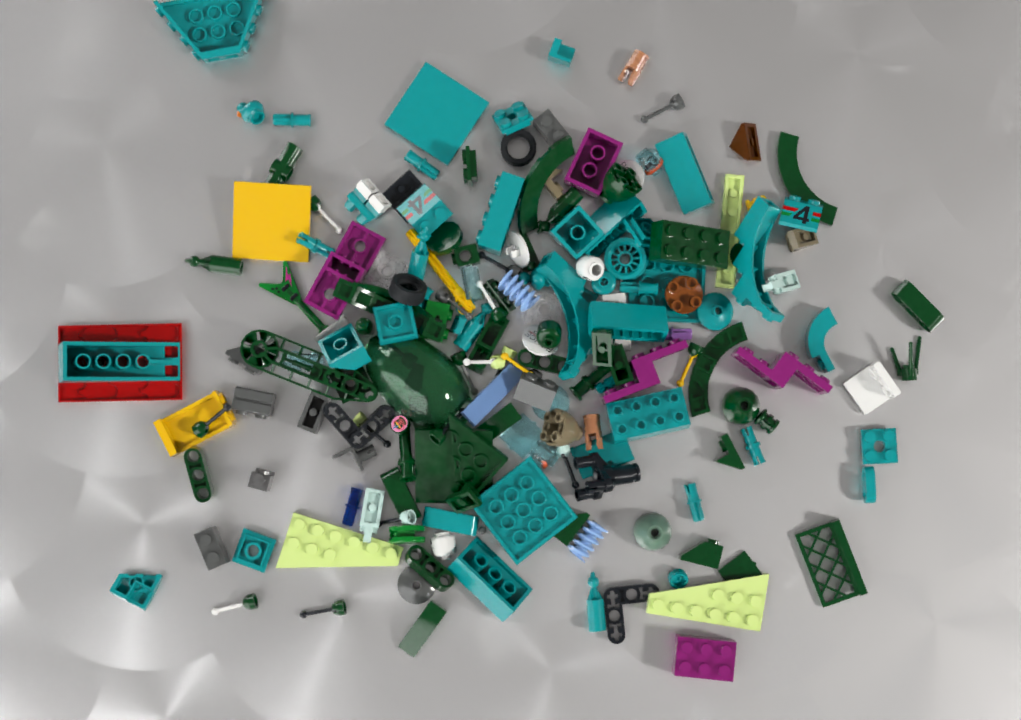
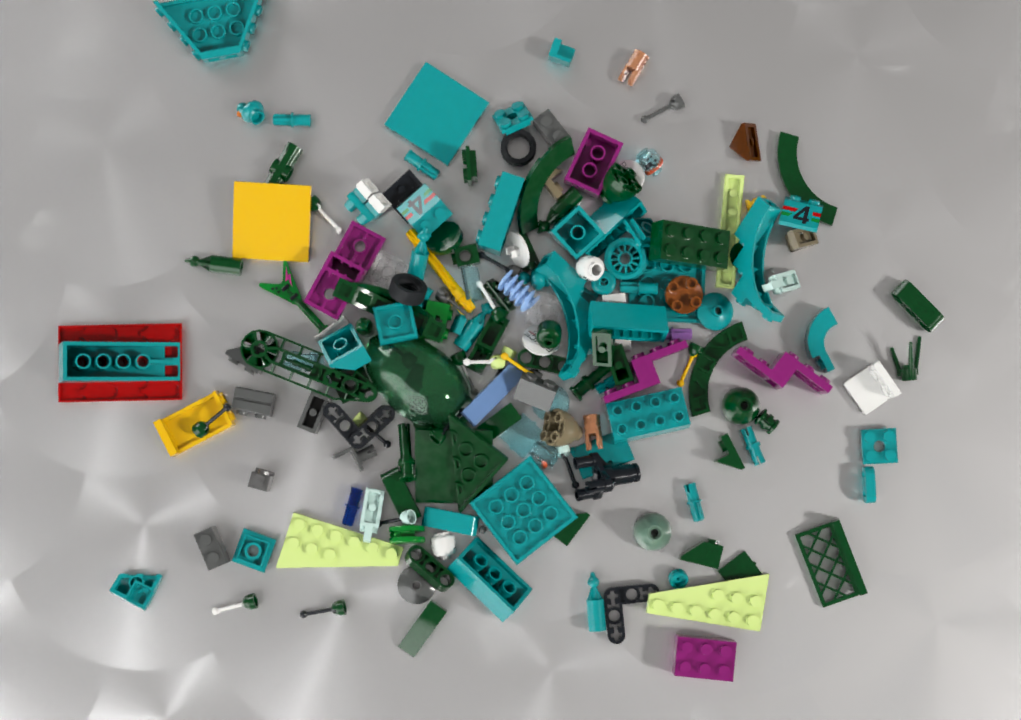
dark green beam [184,446,214,503] -> none
teal pin [296,232,335,258] -> none
tile [390,414,411,435] -> none
dark green slope [445,481,483,514] -> none
light blue piece [567,520,608,563] -> none
teal brick [655,132,715,215] -> none

